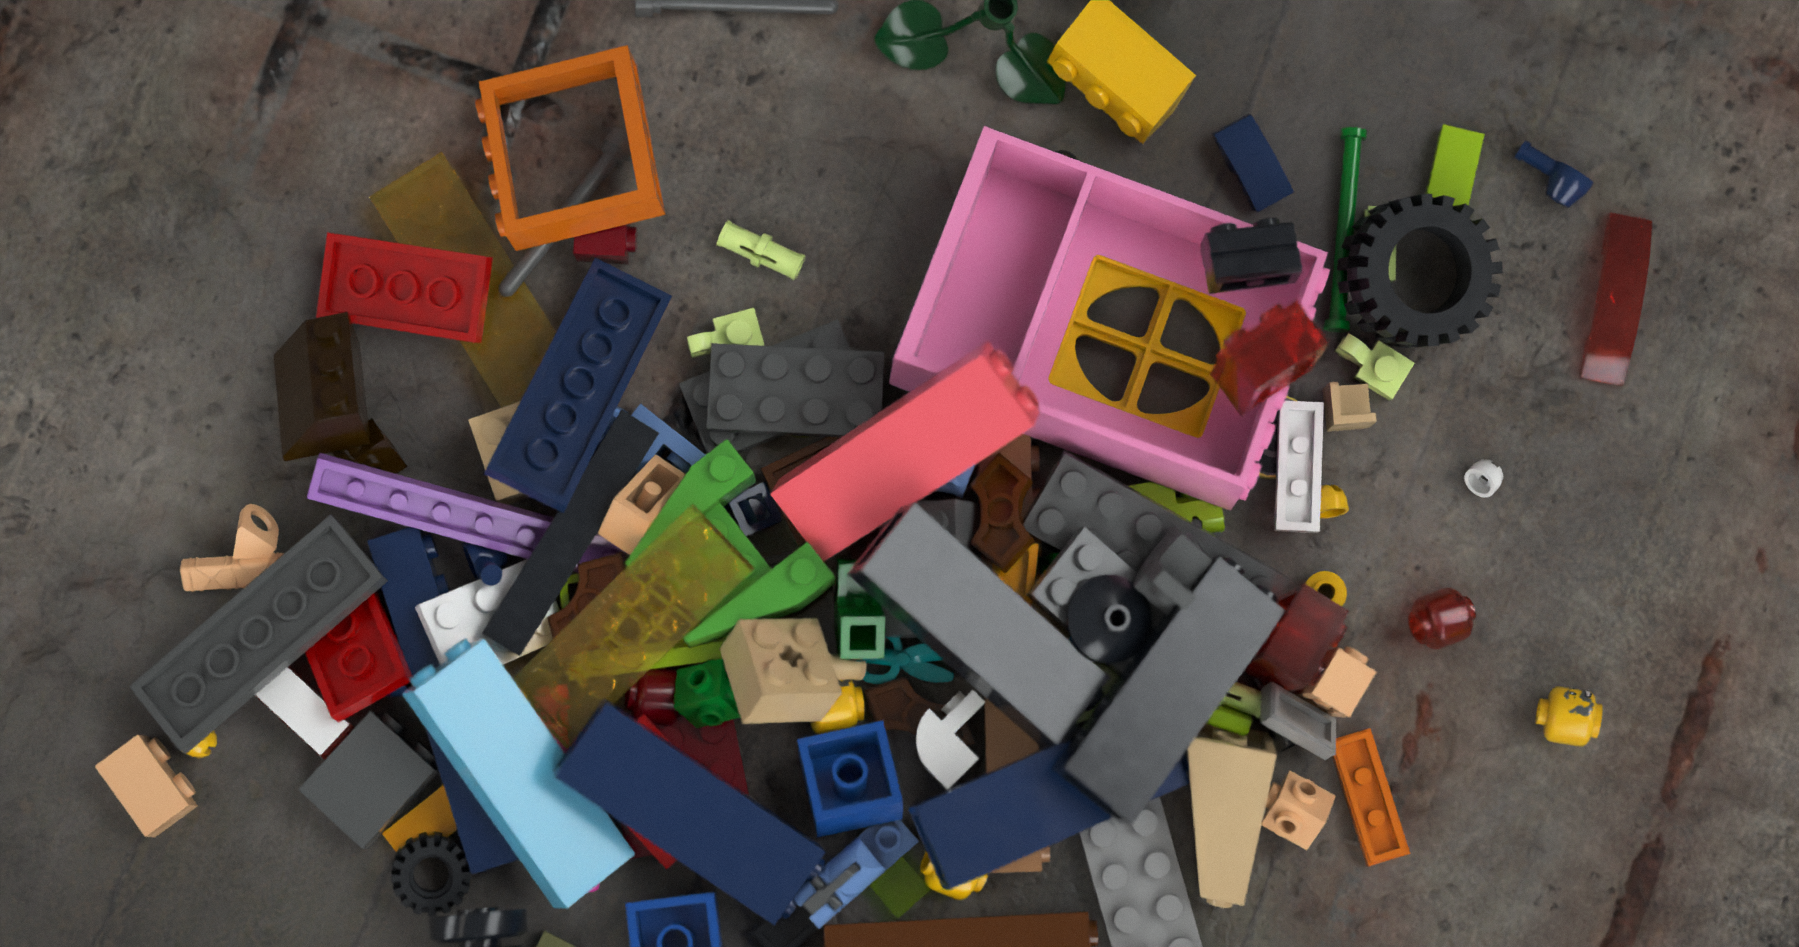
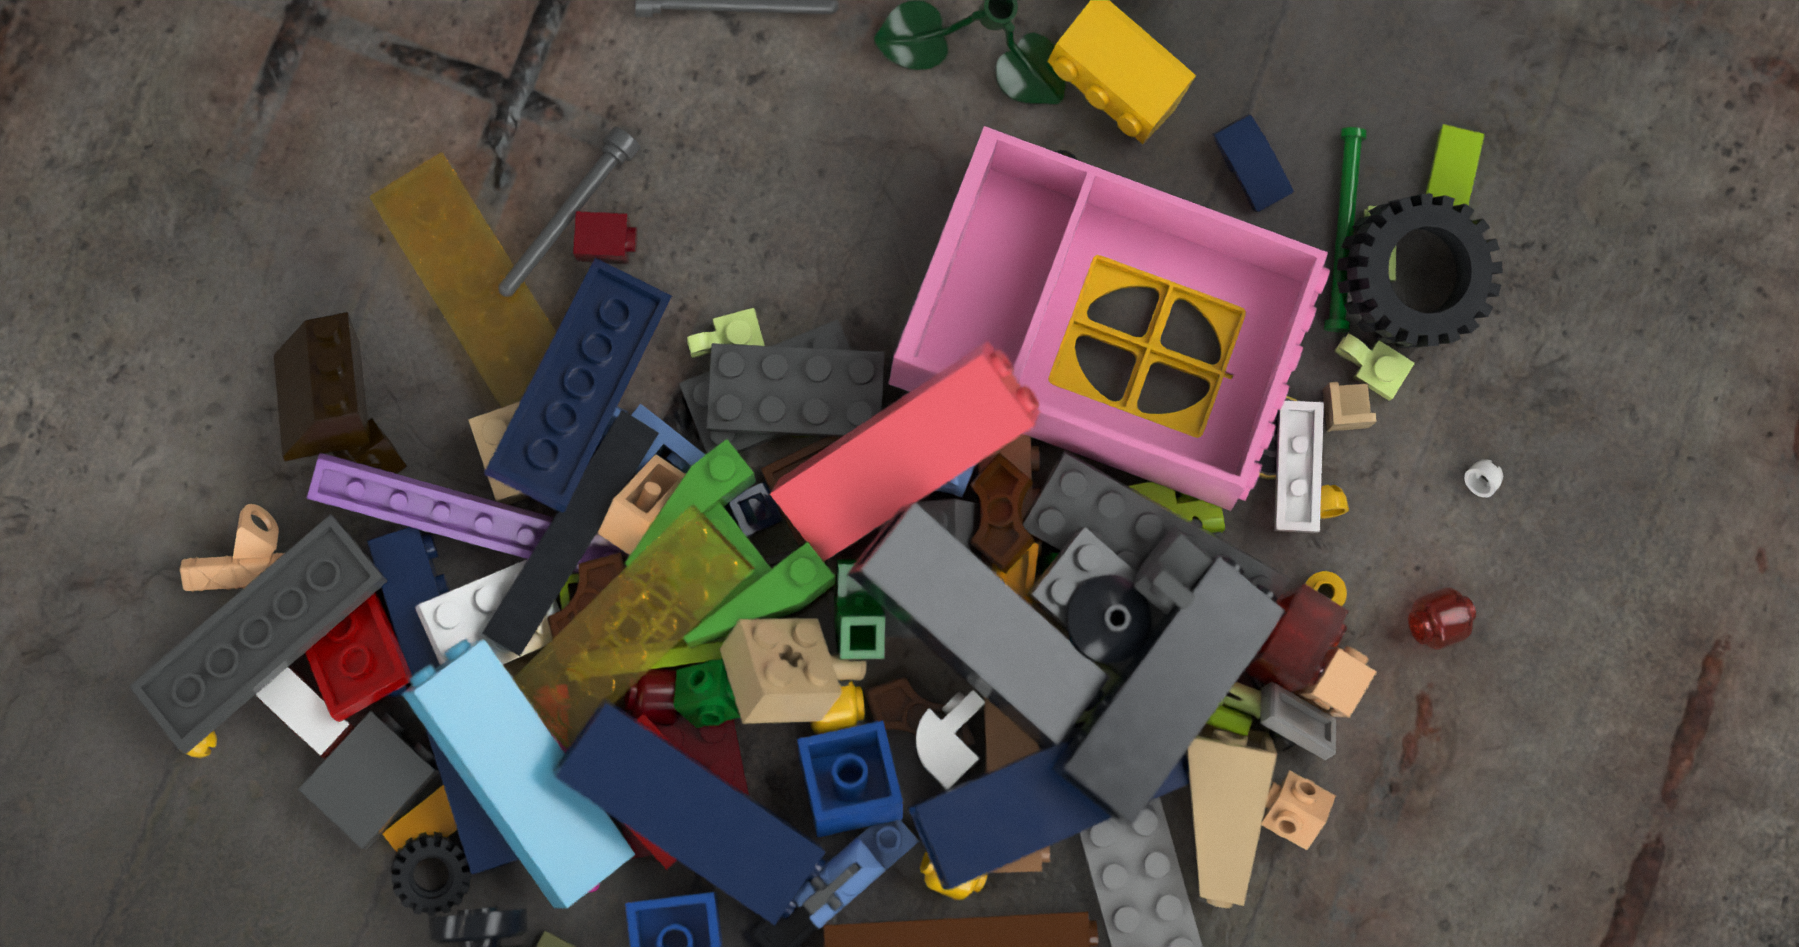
light nougat brick [95,734,198,837] -> none
red plate [316,232,493,343] -> none
dark blue bar [462,542,508,586] -> none
orange window [475,45,666,251] -> none
yellowish green pin [717,220,806,280] -> none
teal piece [856,637,954,684] -> none
clear neon green tile [869,857,931,918] -> none
black brick [1200,217,1302,294] -> none
clear red brick [1210,300,1329,417] -> none
orange tile [1332,728,1411,866] -> none
dark blue bar [1515,140,1594,208] -> none
yellow head [1535,686,1603,747] -> none
clear red slope [1579,212,1652,386] -> none

